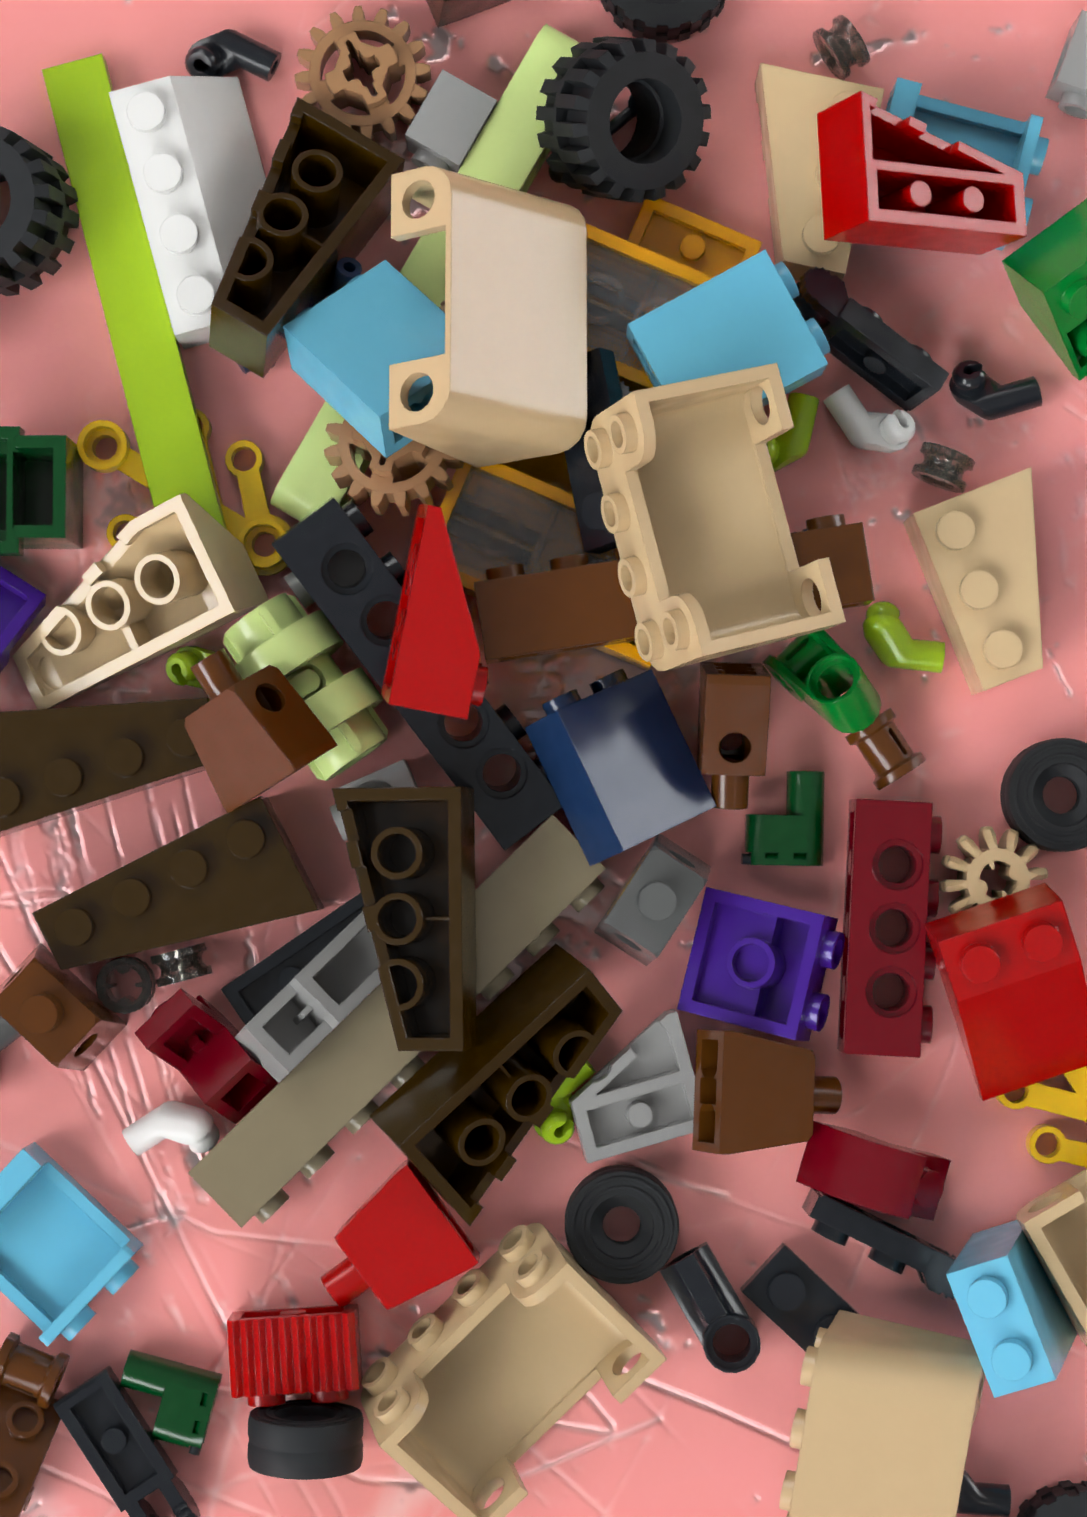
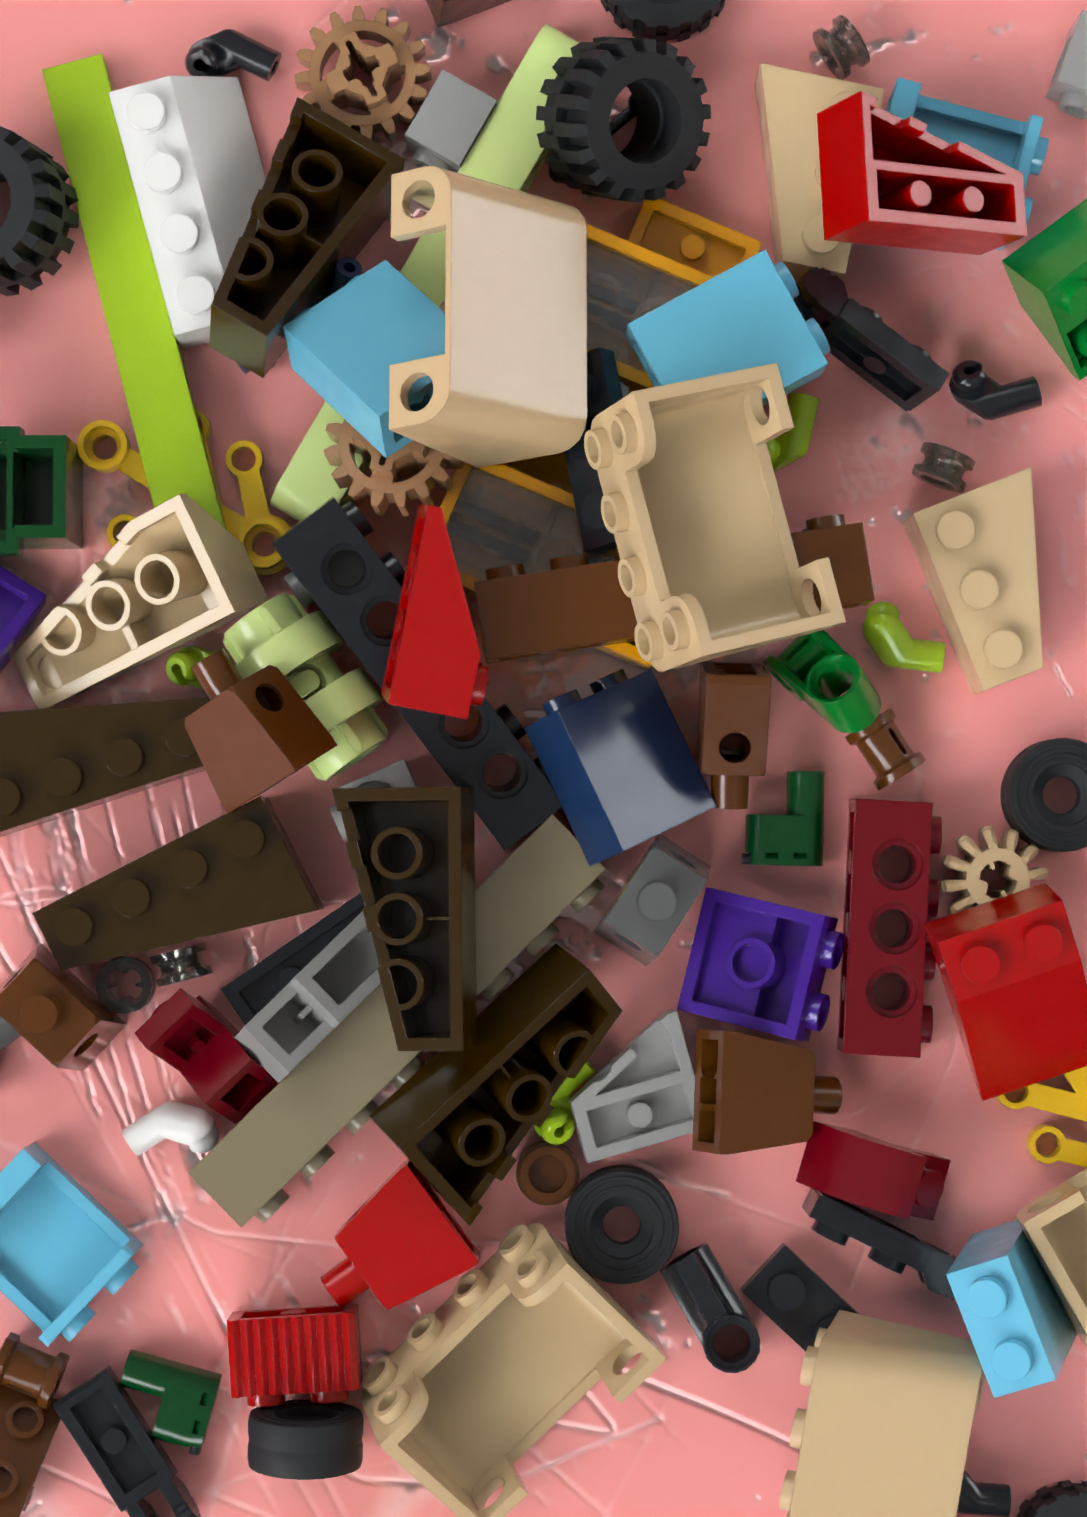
white arm [823,384,916,453] -> none
none -> reddish brown tile [516,1140,579,1206]

